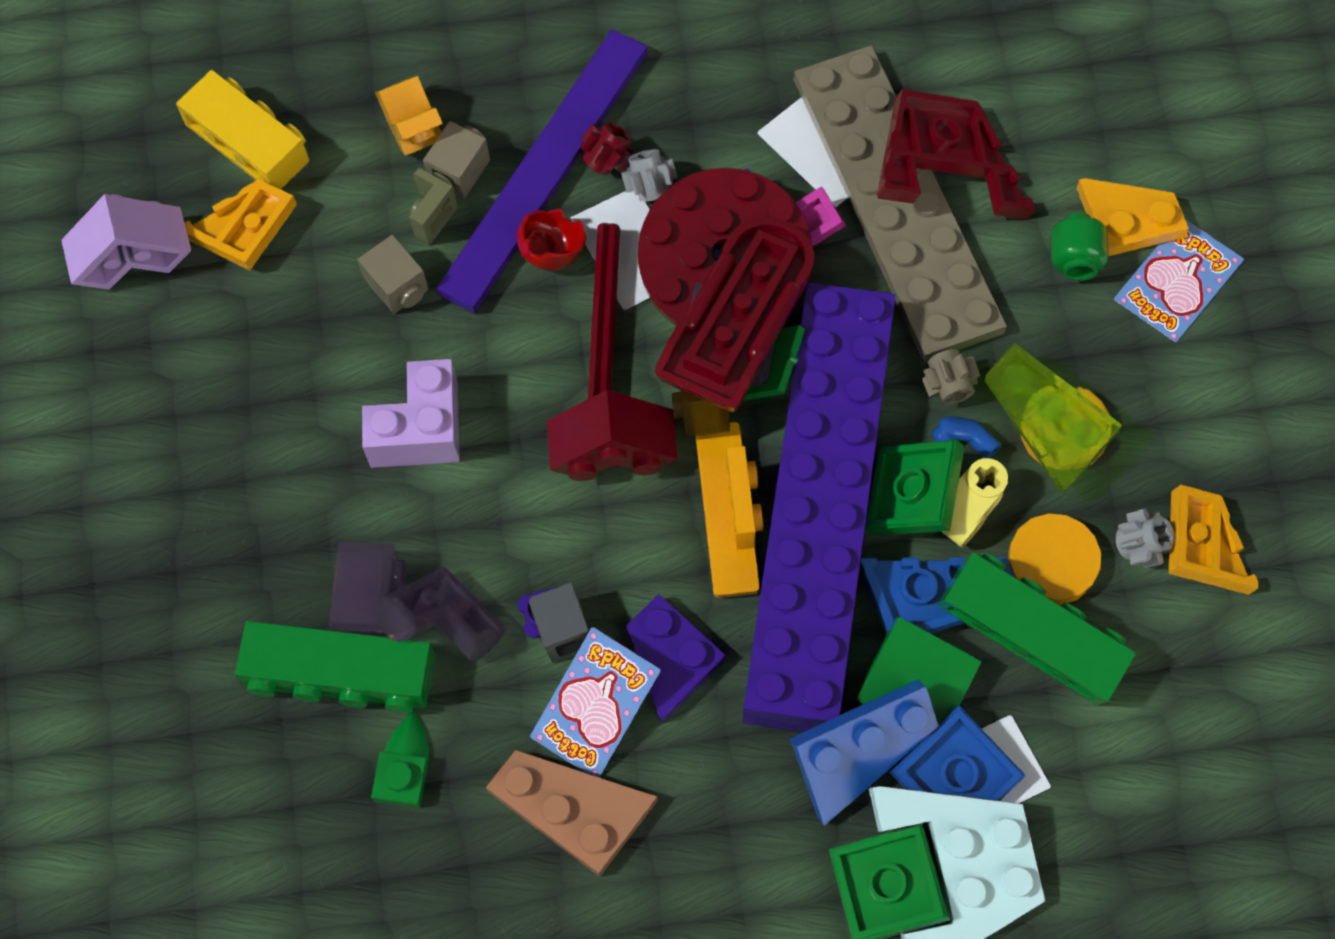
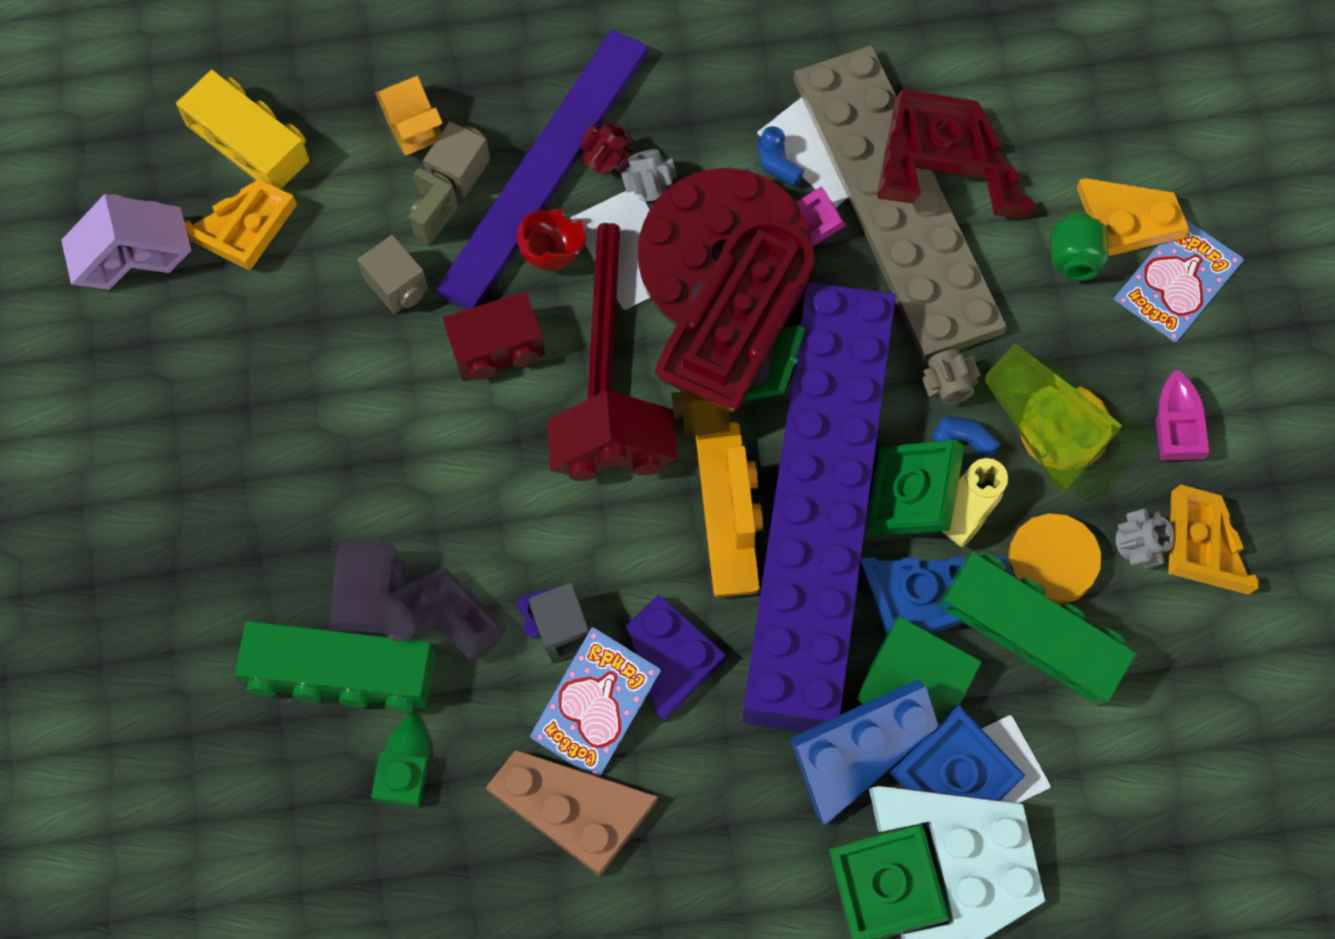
lavender brick [362,359,460,468] -> none
none -> dark red piece [442,291,546,382]
none -> blue arm [757,126,805,187]
none -> dark pink plate [1156,370,1209,460]

